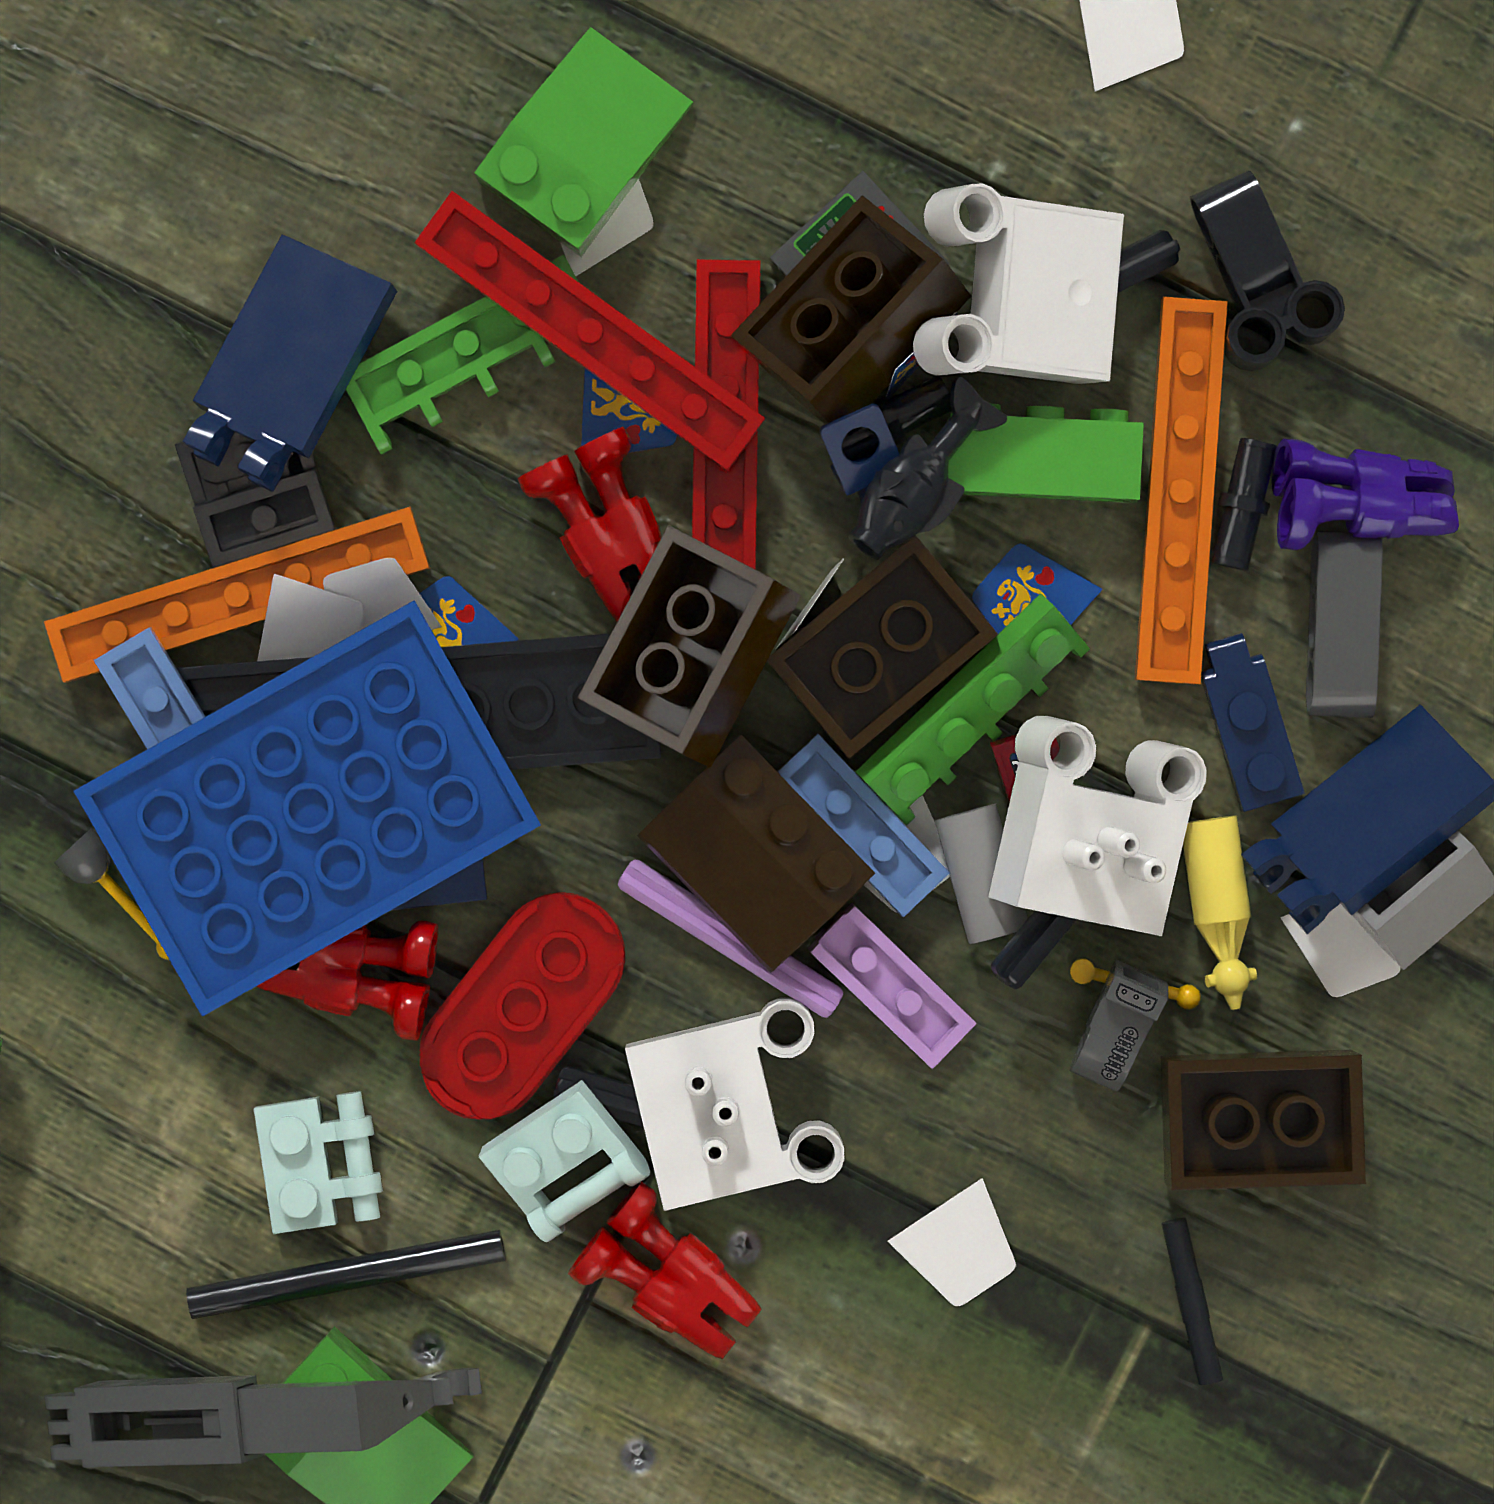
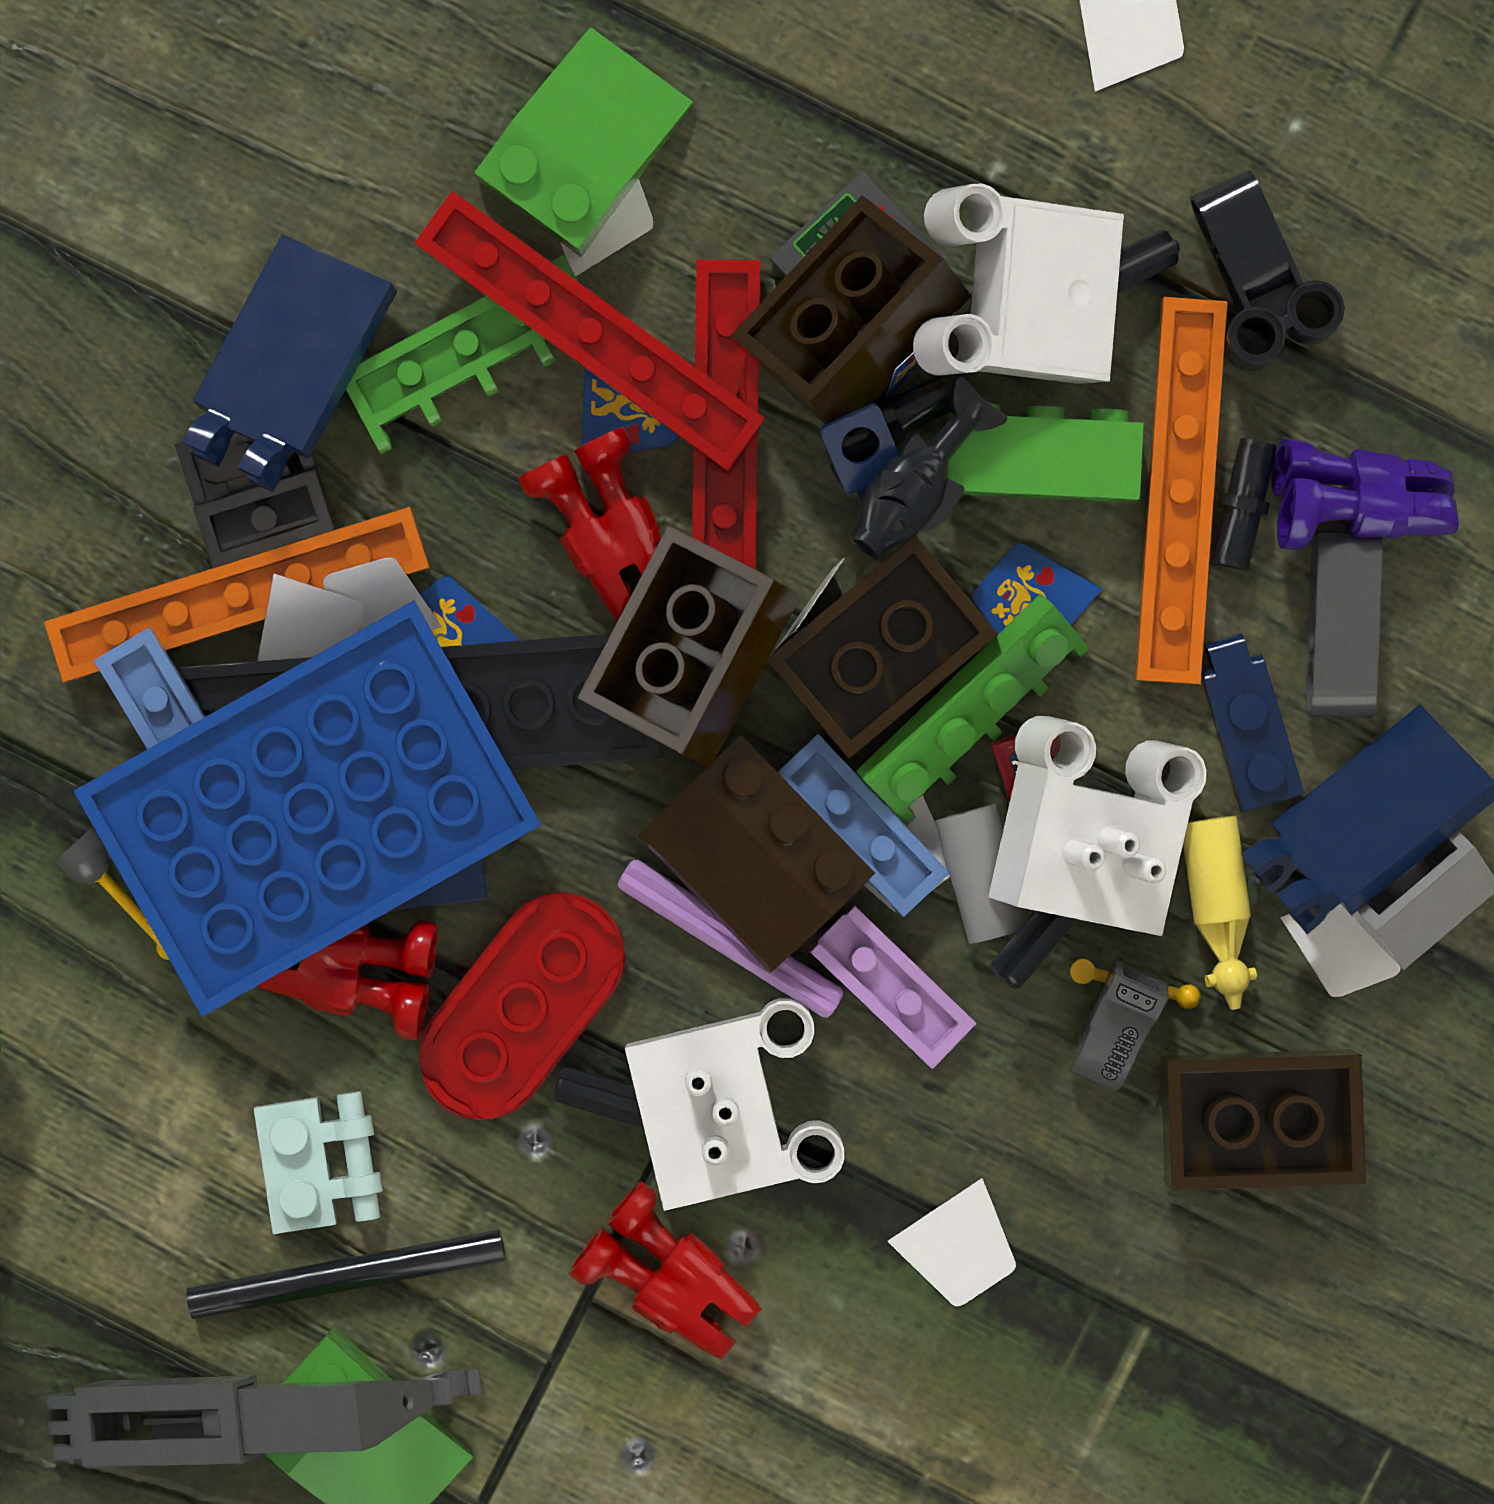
light aqua plate [479,1080,650,1242] -> none
black piece [1161,1218,1223,1385] -> none

